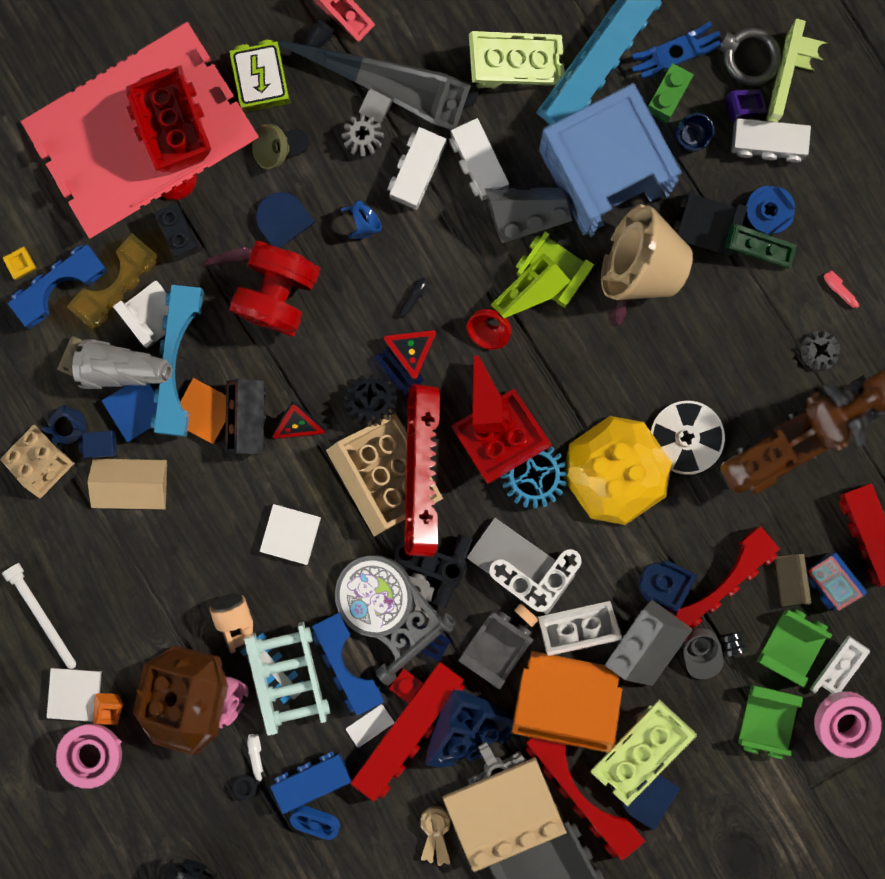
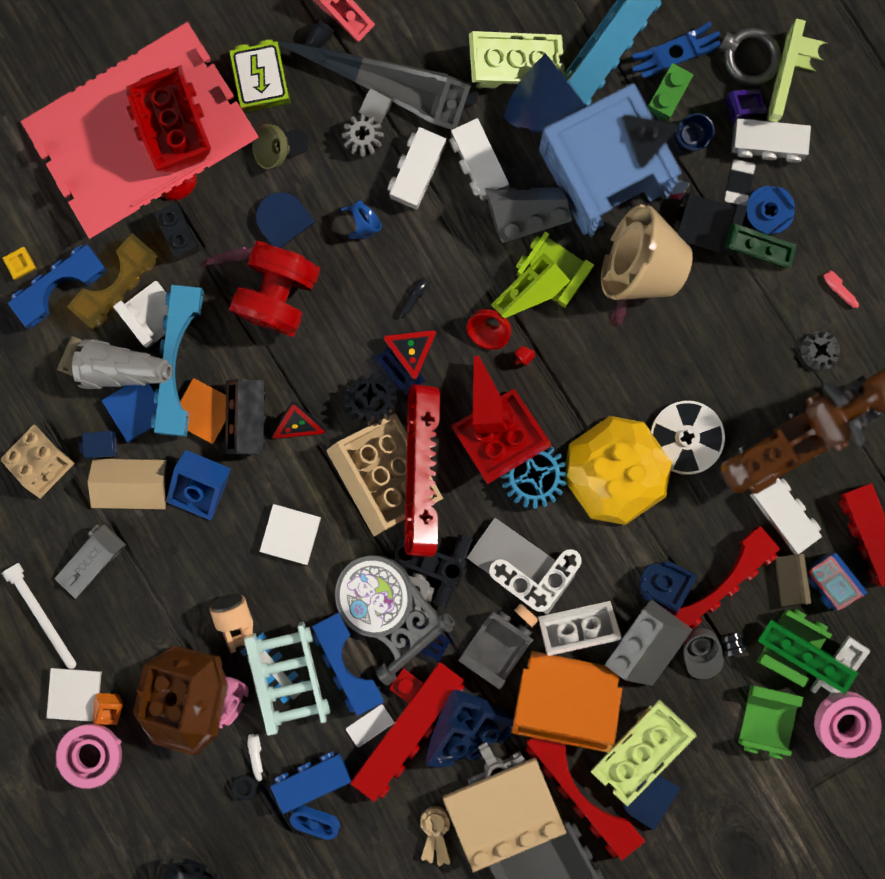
dark blue piece [42,405,87,446] -> none
none -> door [54,524,126,599]
none -> blue slope [166,450,231,520]
none -> dark blue brick [503,53,587,132]
none -> red piece [514,346,536,366]
none -> black piece [622,115,678,168]
none -> light grey sticker [669,180,689,200]
none -> sticker [725,159,755,206]
none -> white brick [750,478,822,555]
none -> green plate [758,619,858,694]

